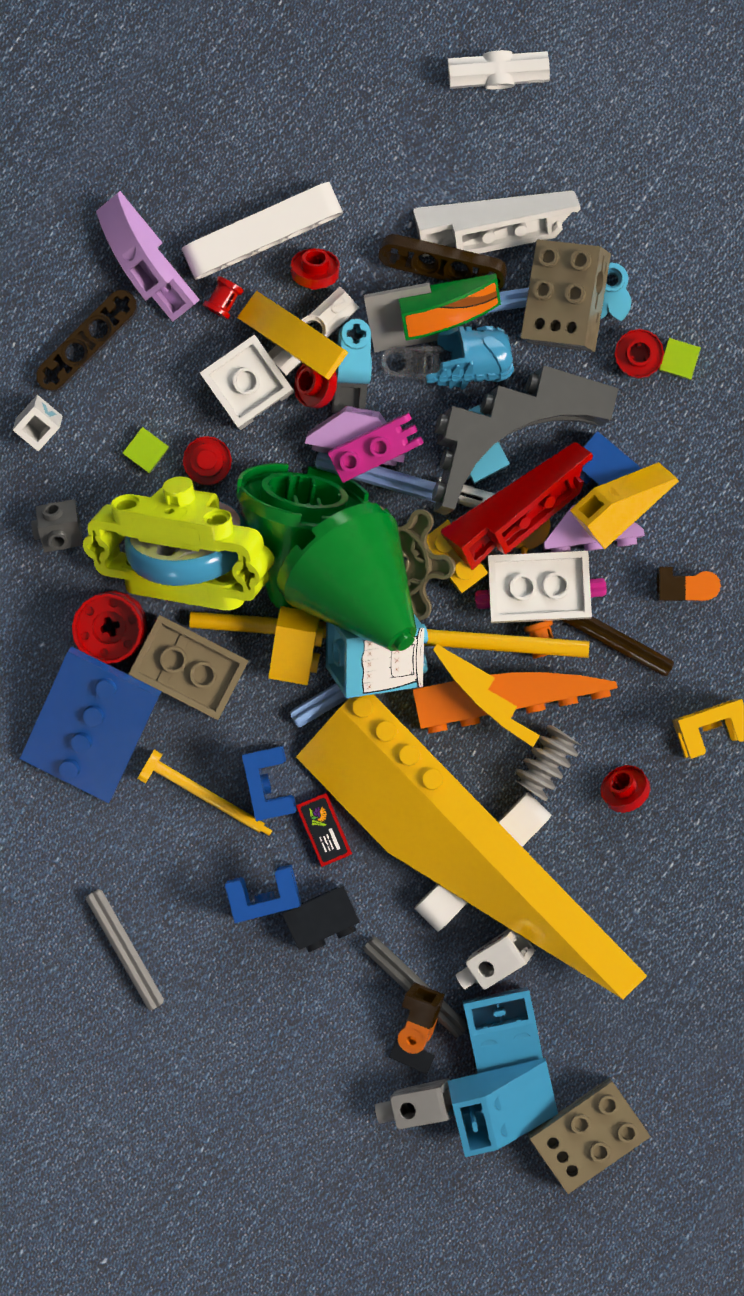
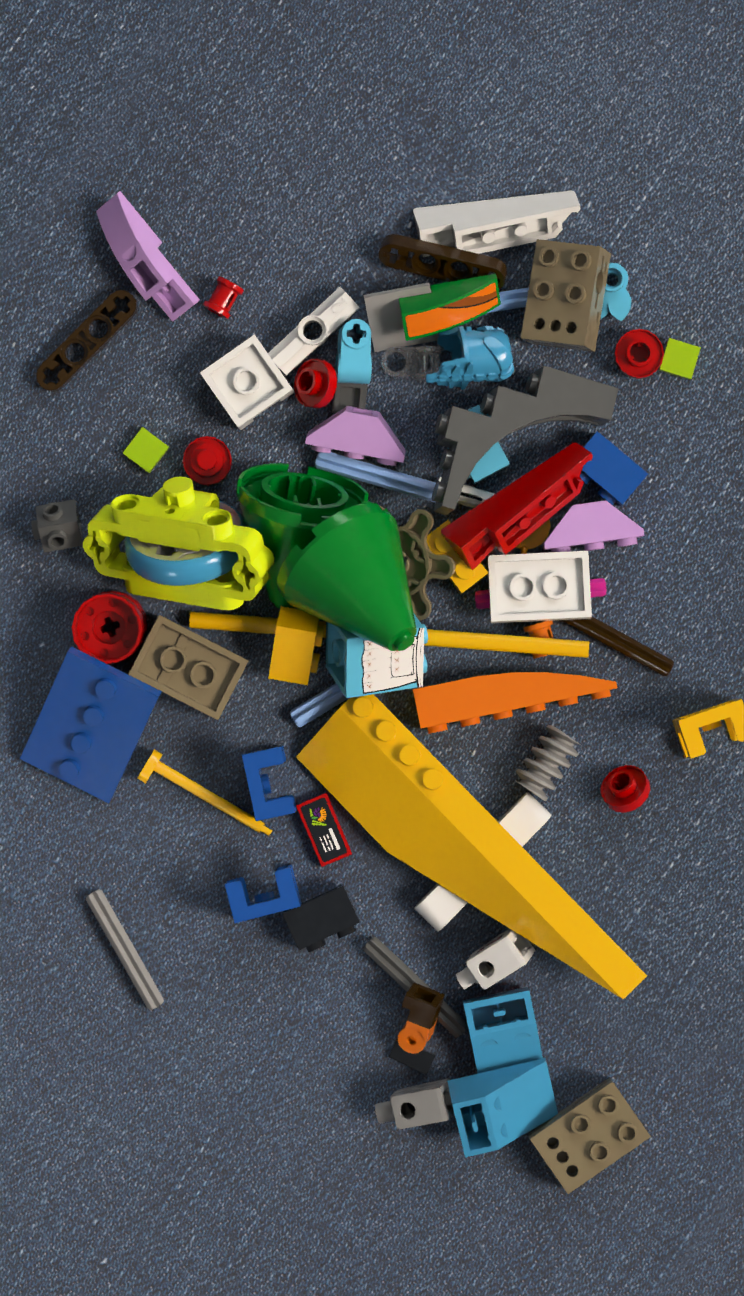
white brick [13,395,63,451] -> none
white beam [181,182,343,280] -> none
yellow slope [237,291,348,380] -> none
red plate [290,248,340,290] -> none
dark pink hinge [328,413,424,483] -> none
yellow slope [433,644,540,747] -> none
white piece [448,50,550,90] -> none
yellow slope [570,462,679,549] -> none
leg [657,567,721,601] -> none

